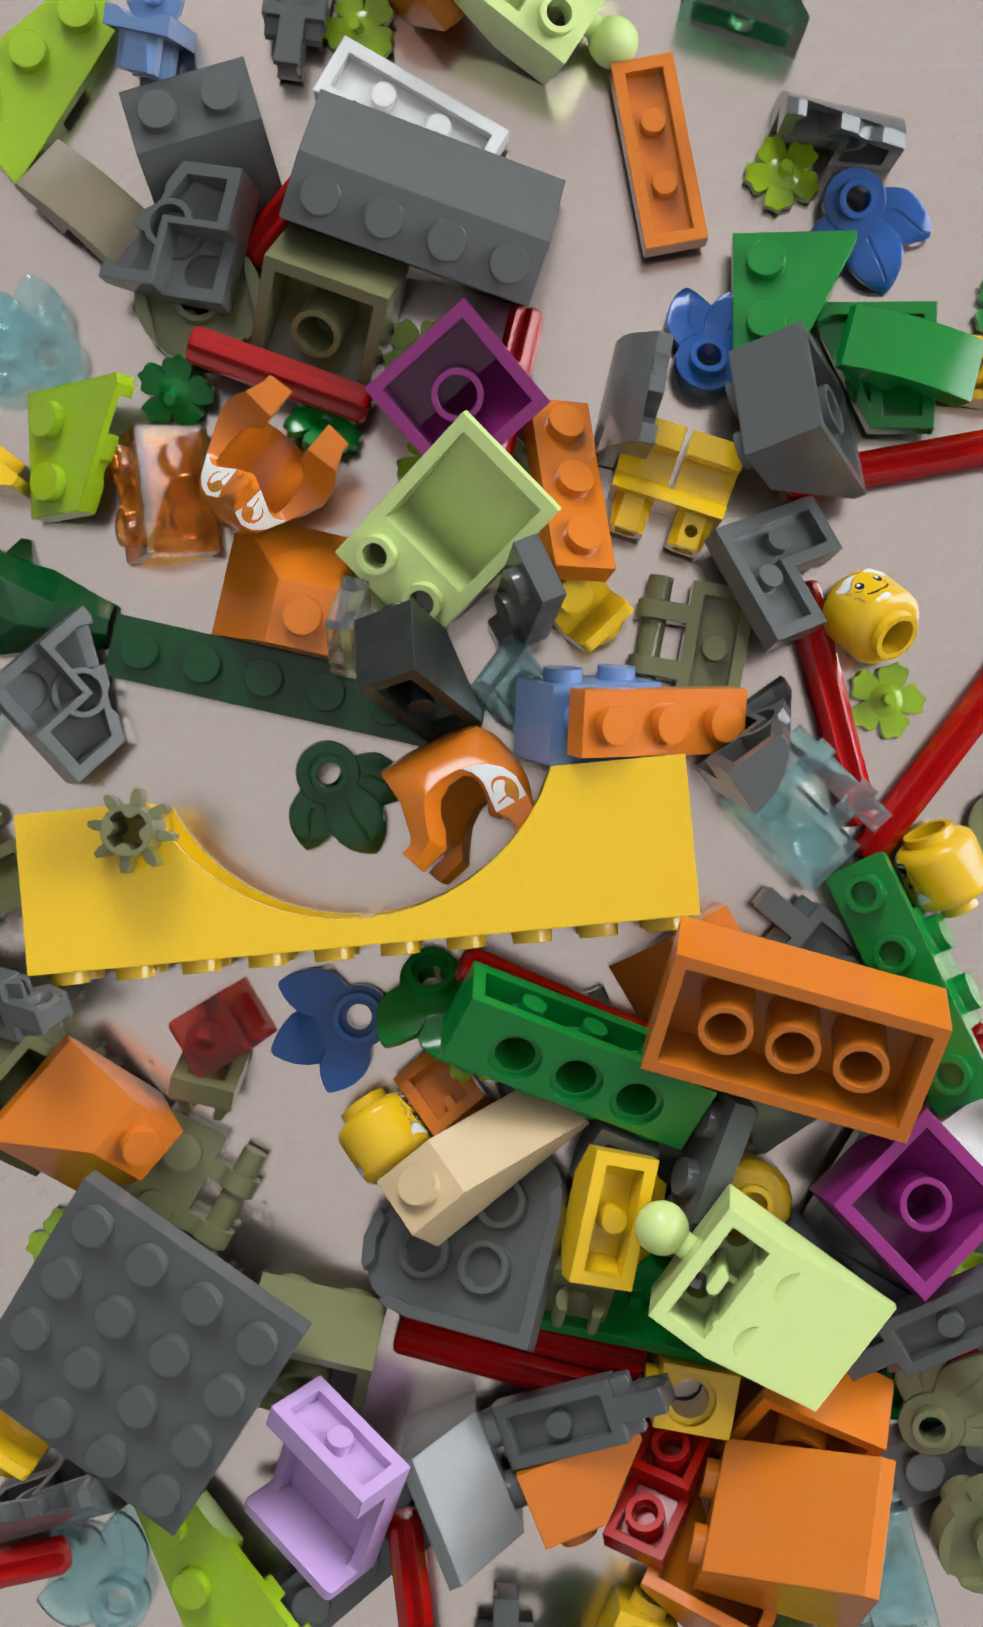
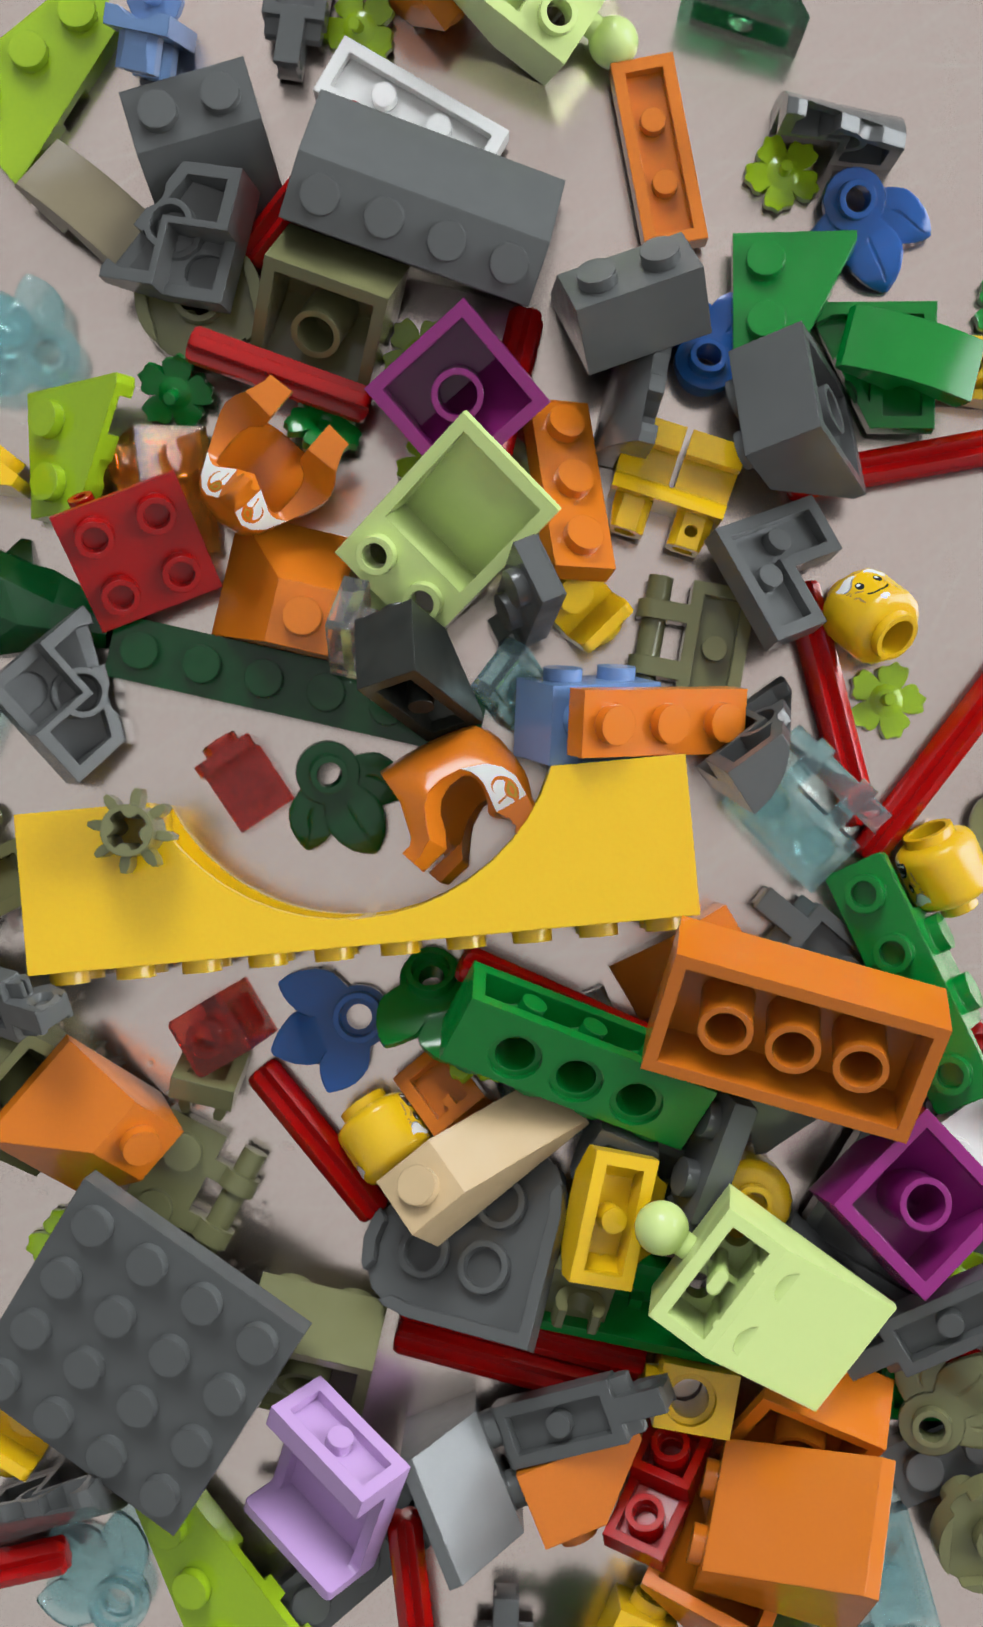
none -> red hinge [49,469,223,633]
none -> clear red bracket [194,731,295,833]
none -> red axle [248,1059,388,1222]
none -> dark grey slope [550,232,712,375]

